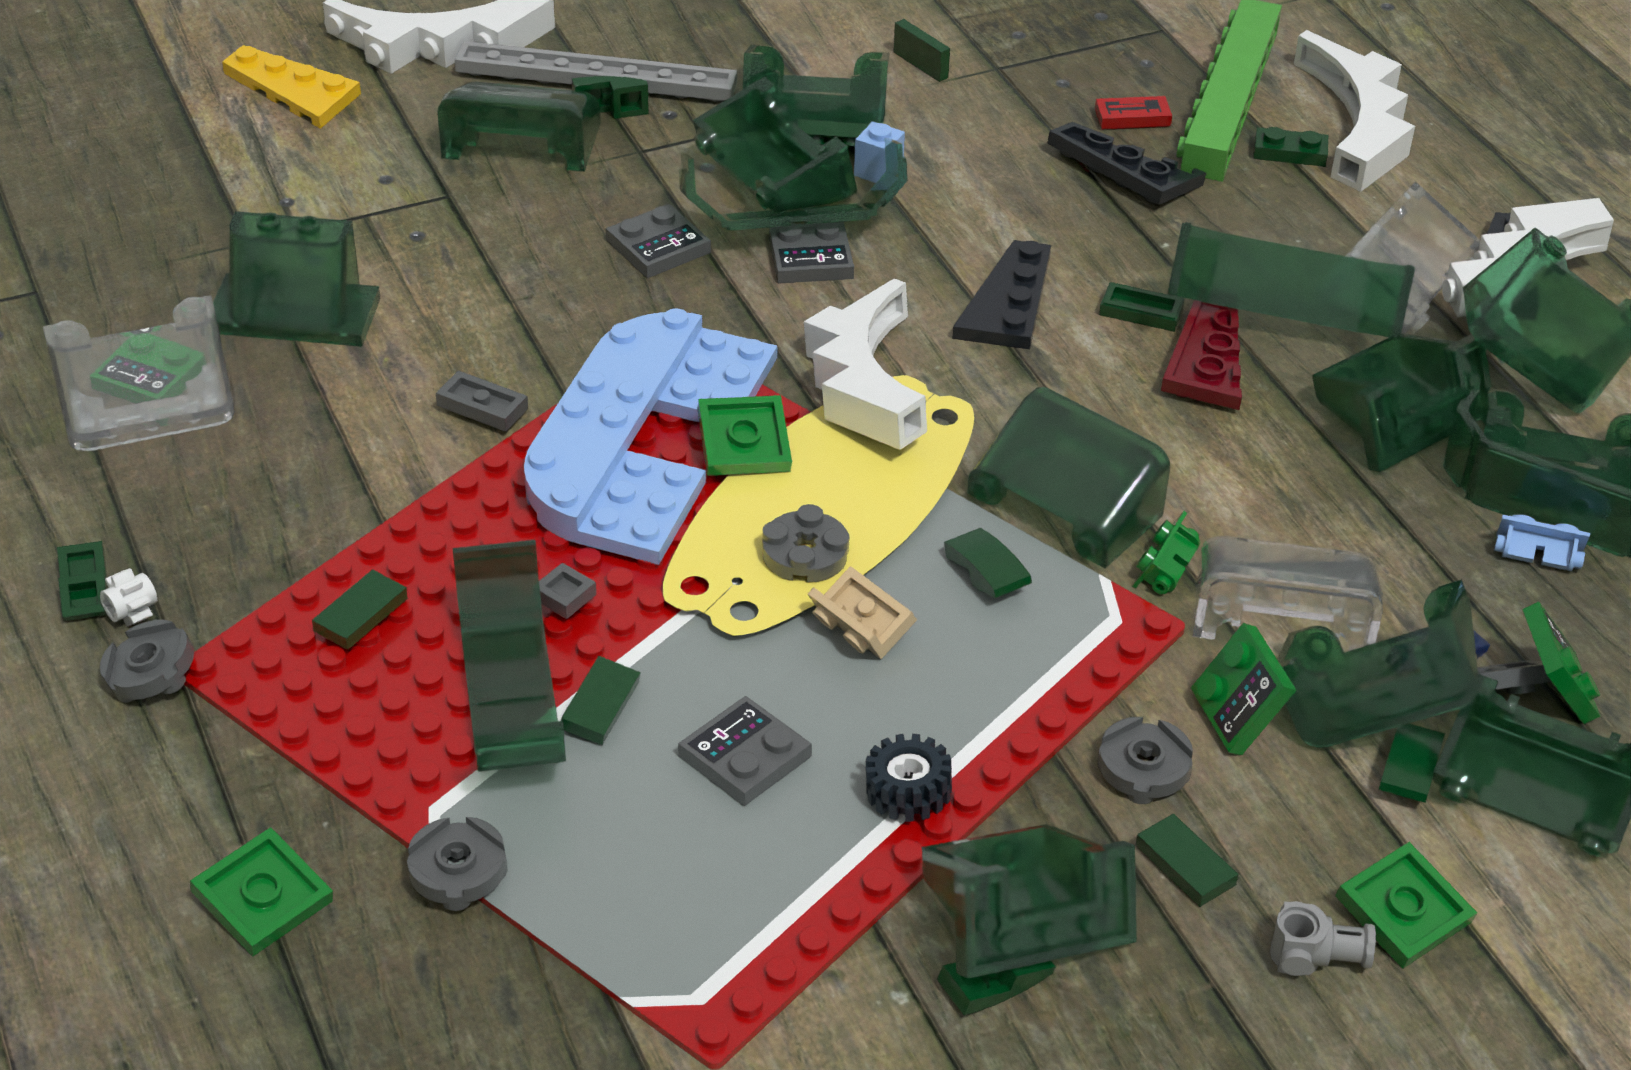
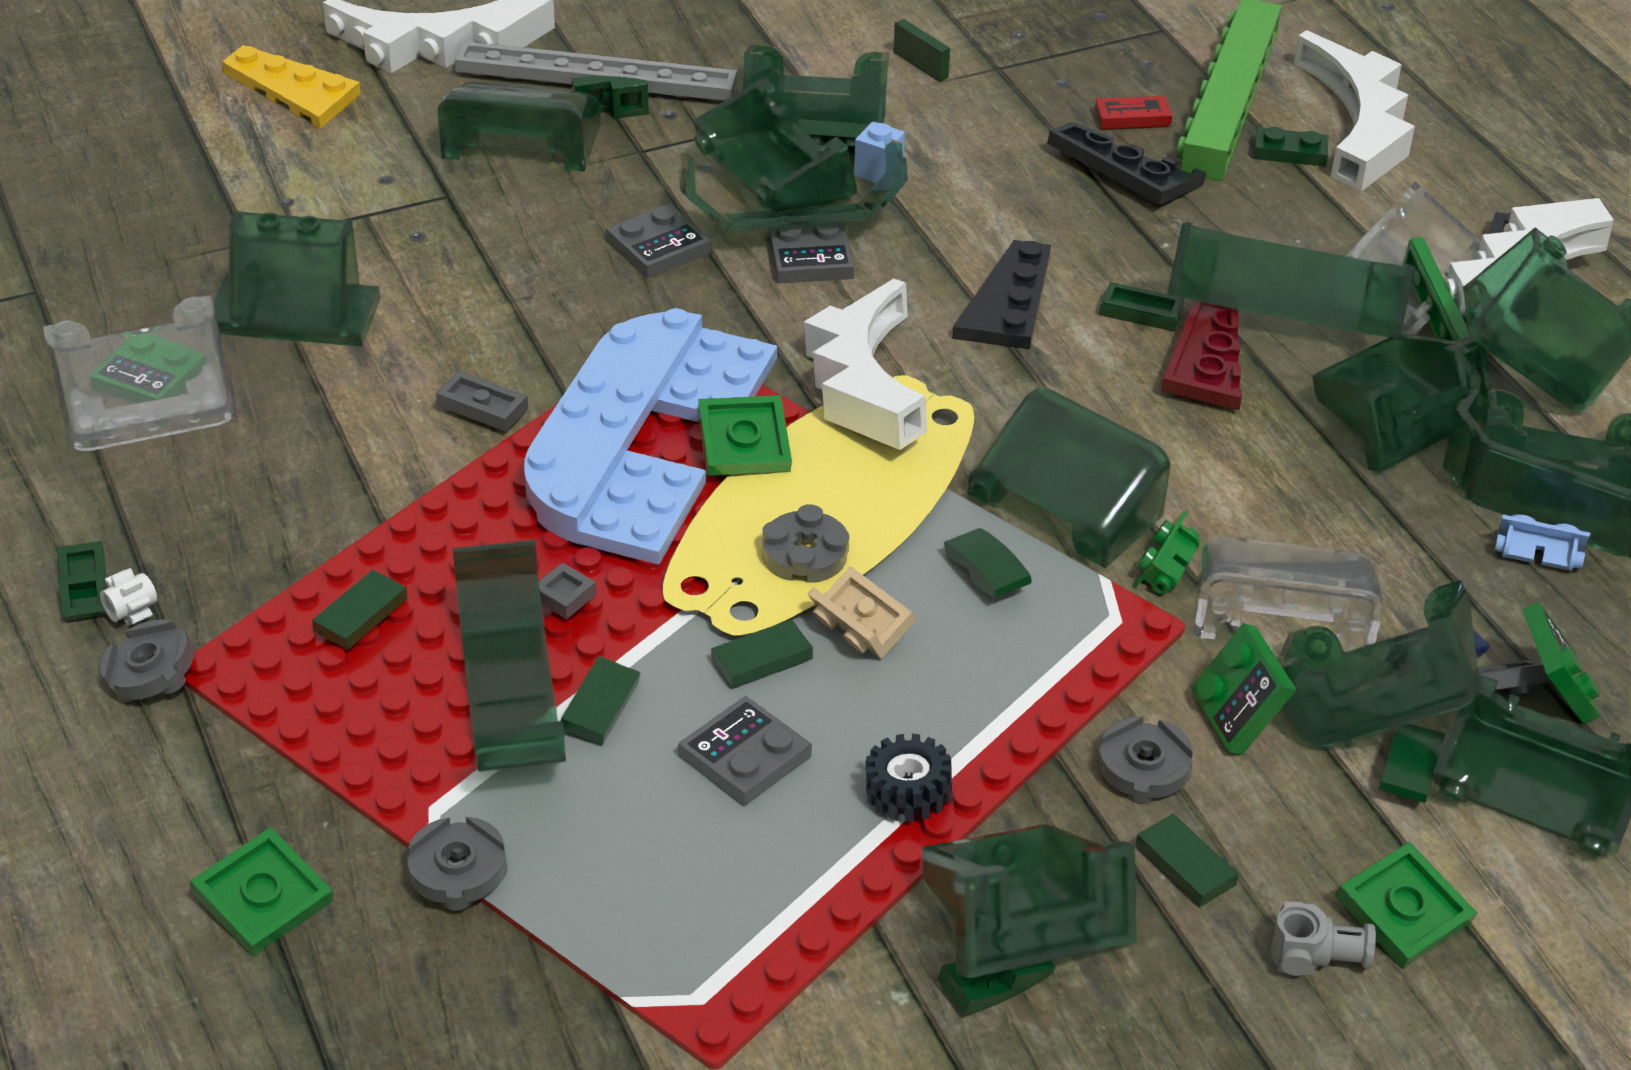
none -> dark green tile [711,619,813,688]
none -> green tile [1402,237,1474,372]

